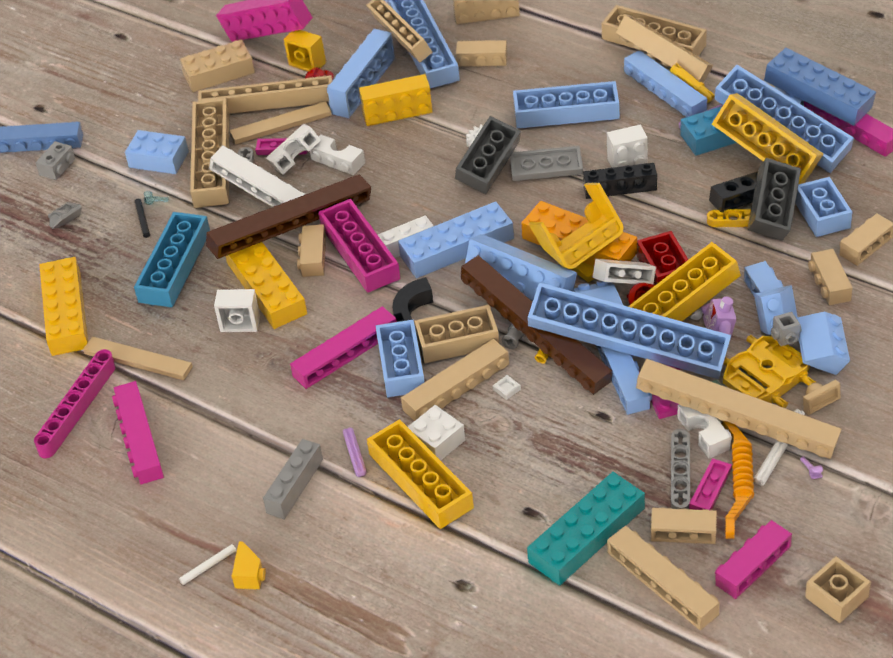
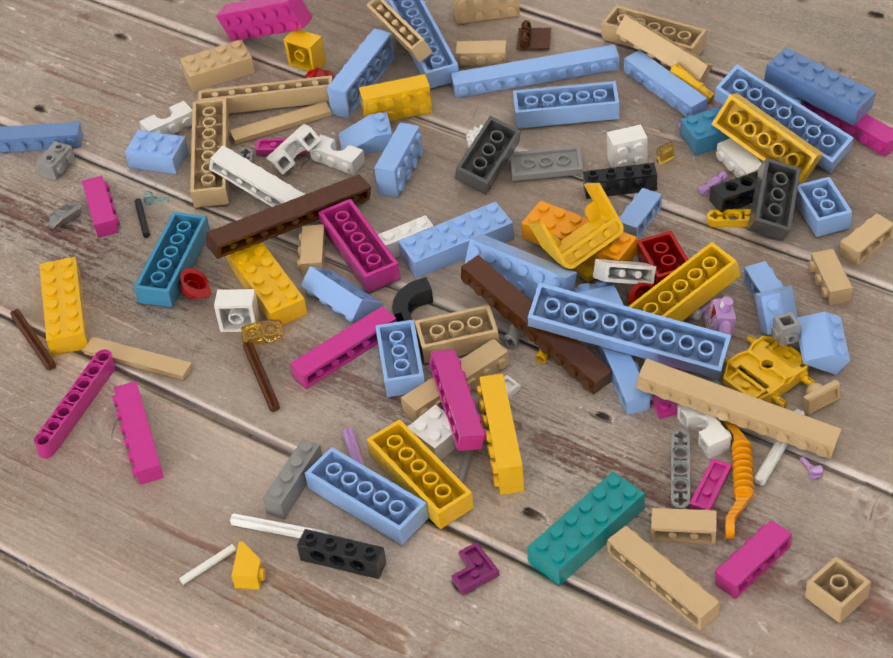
none -> reddish brown axle [10,309,56,370]
none -> dark pink brick [82,175,120,238]
none -> white arch [139,101,192,135]
none -> red piece [180,268,211,300]
none -> white axle [230,513,329,538]
none -> clear yellow slope [241,320,283,343]
none -> reddish brown axle [243,341,280,412]
none -> black brick [297,529,386,579]
none -> light blue slope [301,266,384,323]
none -> light blue brick [305,447,429,546]
none -> light blue slope [338,112,392,154]
none -> light blue brick [374,123,424,198]
none -> dark pink brick [429,350,486,451]
none -> light blue brick [451,44,619,98]
none -> magenta plate [451,542,500,595]
none -> light grey bar [457,450,474,484]
none -> yellow brick [476,373,525,495]
none -> reddish brown hinge [517,20,551,50]
none -> light blue brick [619,188,662,240]
none -> clear yellow tile [657,141,675,165]
none -> lavender axle [698,171,728,196]
none -> white brick [716,138,762,178]

